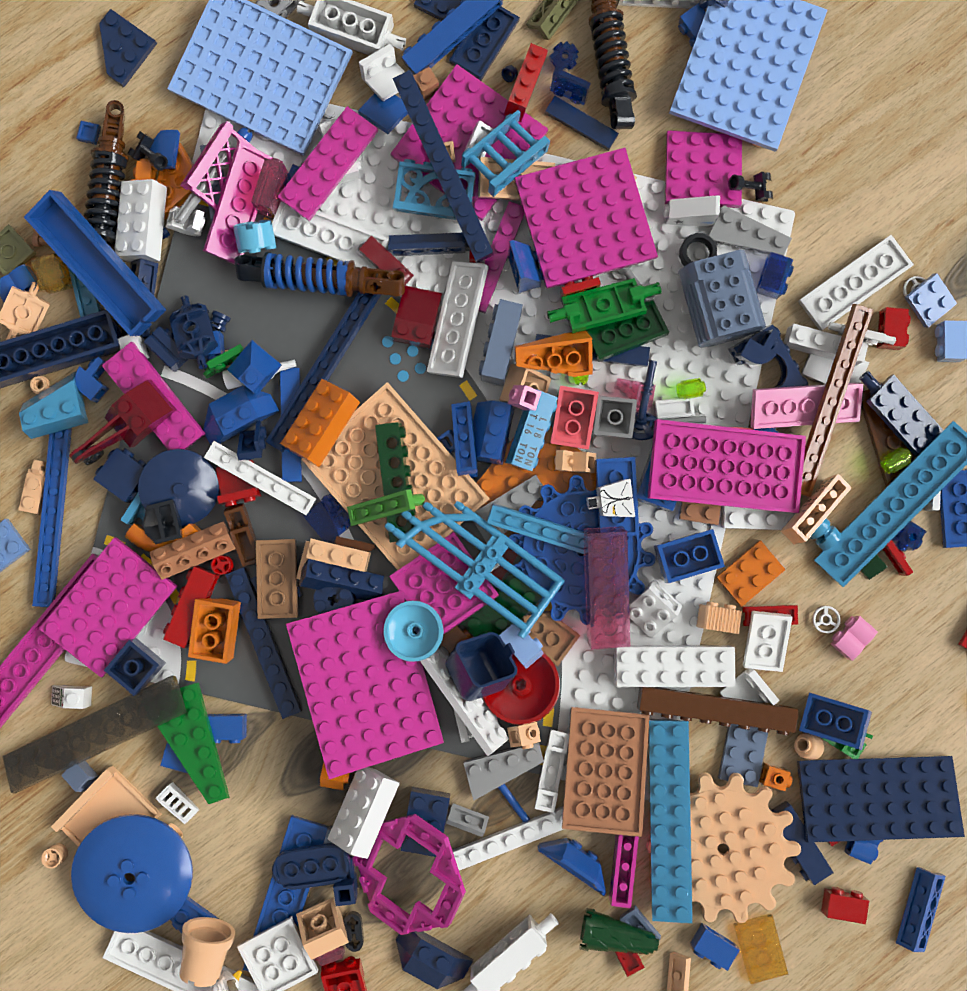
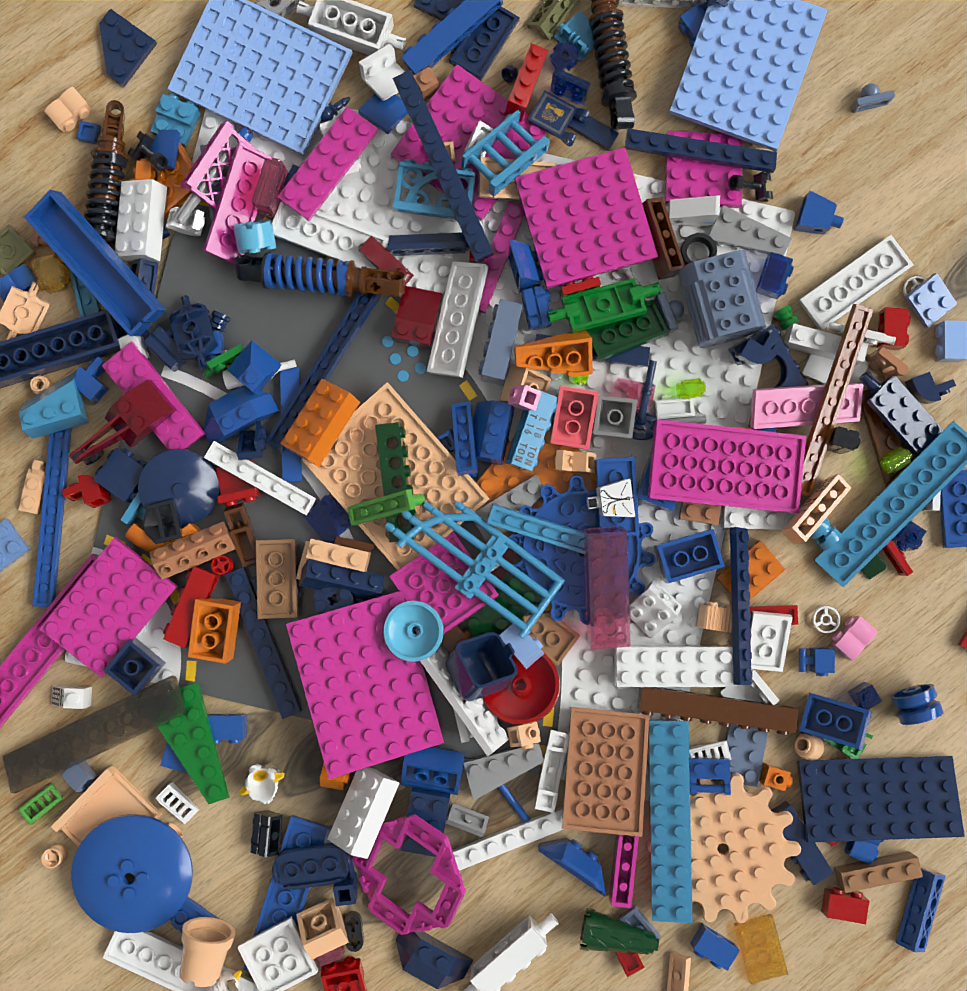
none -> bright green slope [18,783,64,825]
none -> light nougat brick [44,87,92,132]
none -> red brick [62,474,111,508]
none -> dark azure plate [150,93,201,147]
none -> white hair [238,762,285,804]
none -> black brick [250,810,283,857]
none -> dark blue bar [321,97,350,122]
none -> blue slope [400,747,465,795]
none -> blue brick [521,286,553,331]
none -> dark blue flag [527,90,589,147]
none -> dark azure hinge [553,10,594,62]
none -> dark blue plate [624,128,777,173]
none -> reddish brown brick [642,197,685,280]
none -> sand blue tile [654,292,684,333]
none -> white slope [689,740,731,760]
none -> blue plate [690,757,731,795]
none -> dark blue plate [730,527,753,685]
none -> green wheel [773,305,799,331]
none -> blue torso [794,191,844,234]
none -> blue brick [799,648,835,676]
none -> black brick [827,426,861,454]
none -> medium nougat brick [834,851,923,893]
none -> clear blue brick [848,682,882,710]
none -> sand blue tile [851,83,895,113]
none -> nougat plate [865,347,909,380]
none -> blue wheel [891,684,944,725]
none -> dark blue brick [905,372,956,404]

